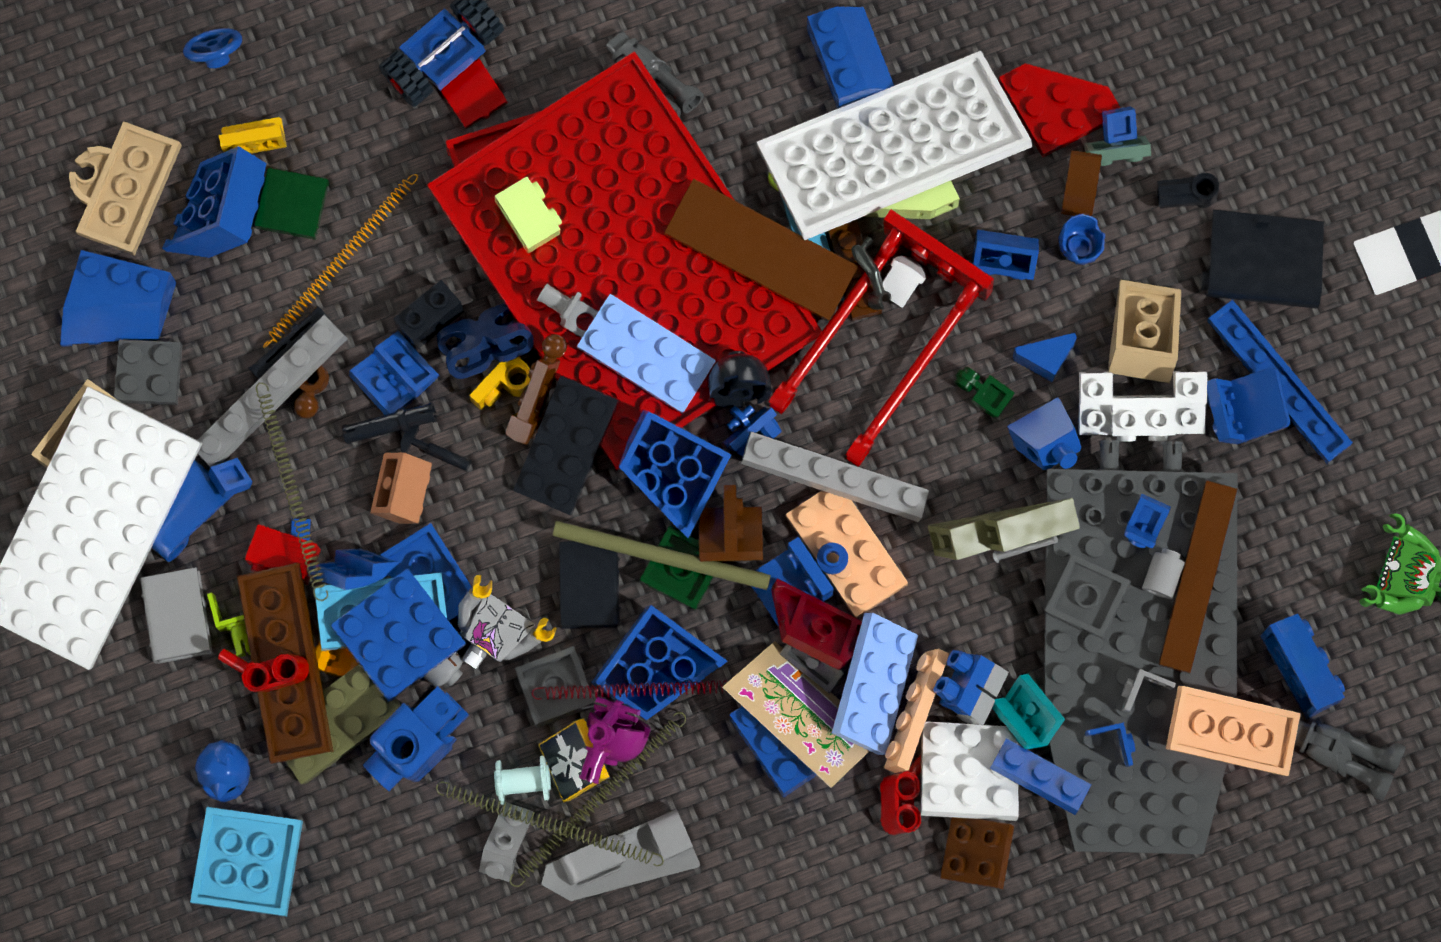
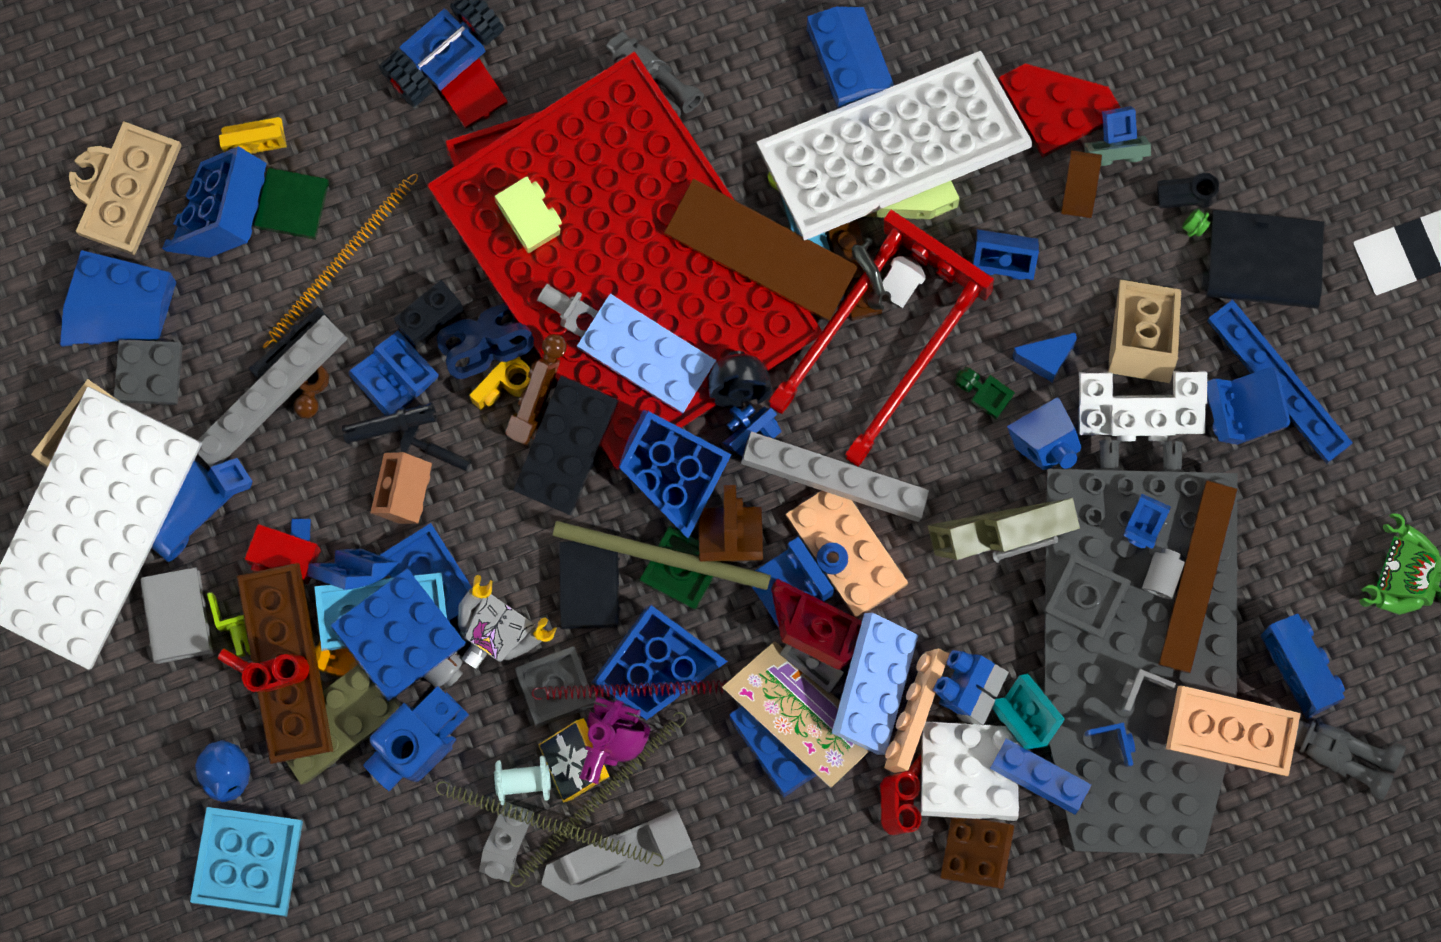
blue piece [183,28,242,68] -> none
olive piece [256,382,328,601] -> none
blue hair [1058,214,1105,265] -> none
none -> bright green plate [1182,208,1210,237]

